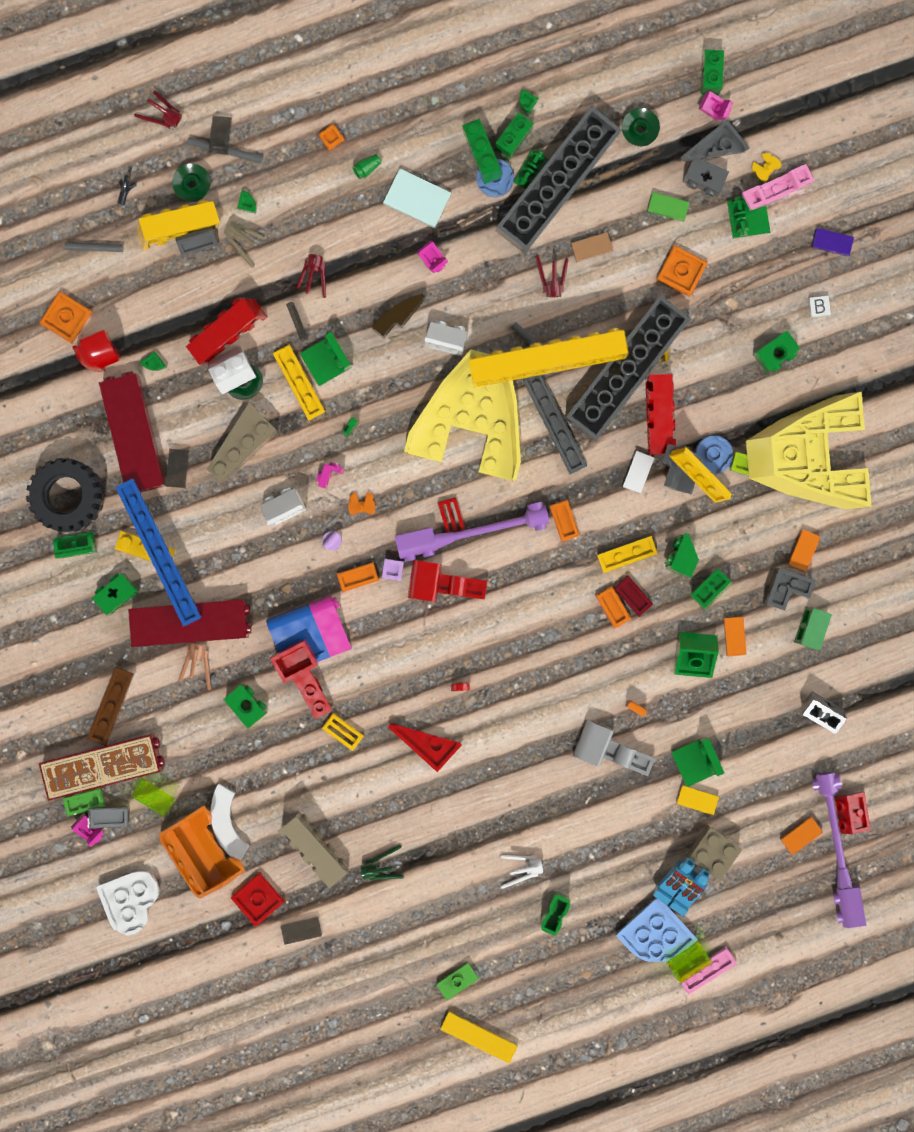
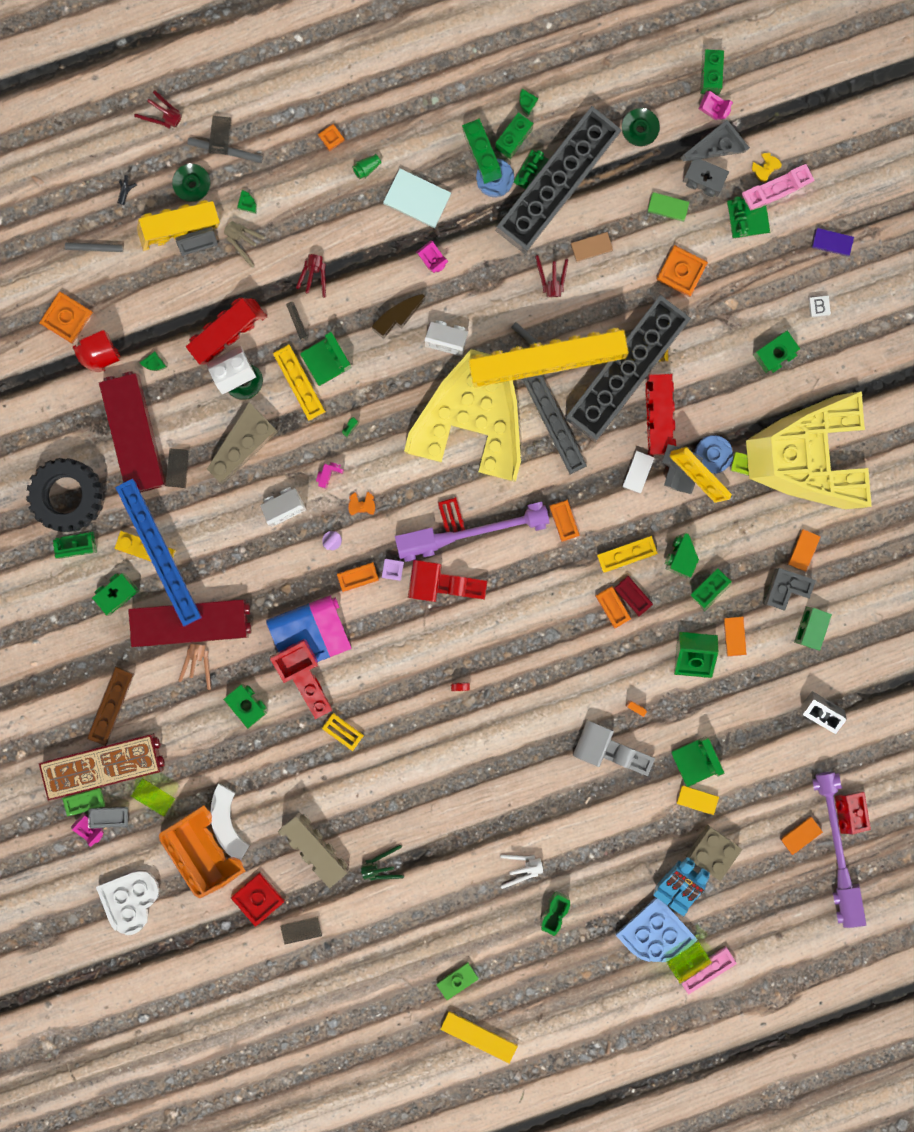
red wing [388,723,462,772] -> none

